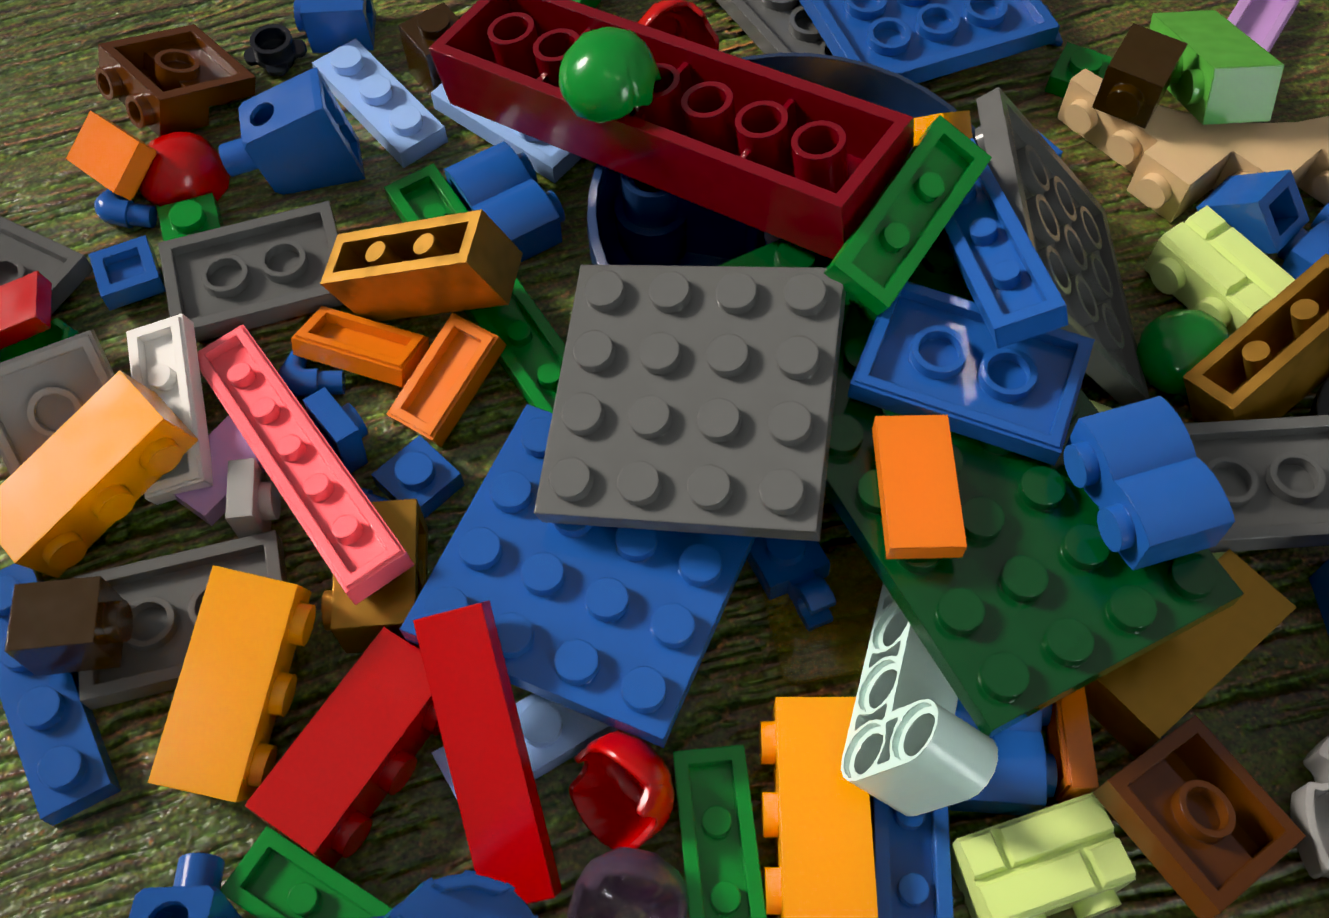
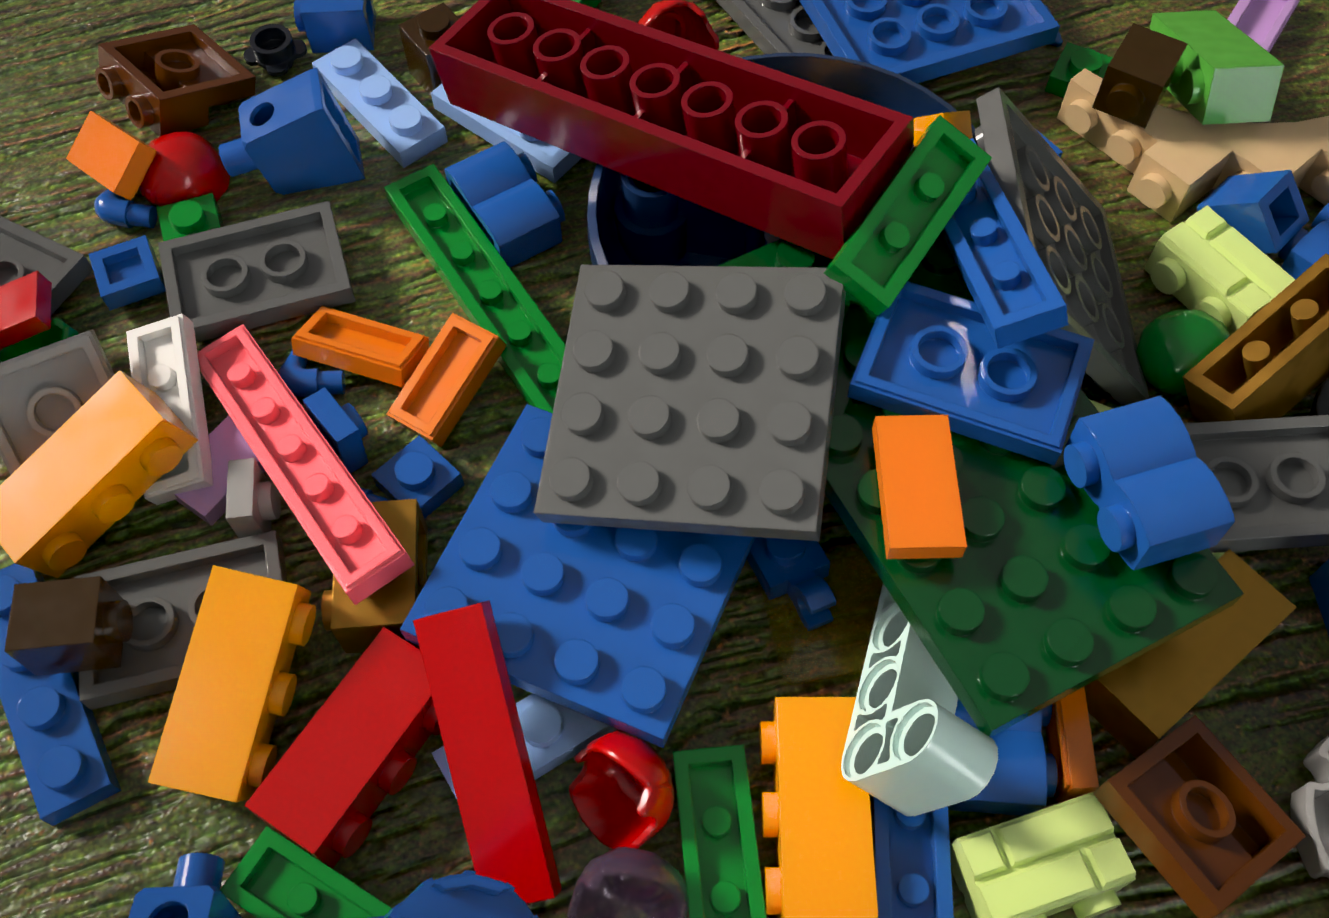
pearl gold brick [320,209,523,322] -> none
green hair [559,27,661,124] -> none

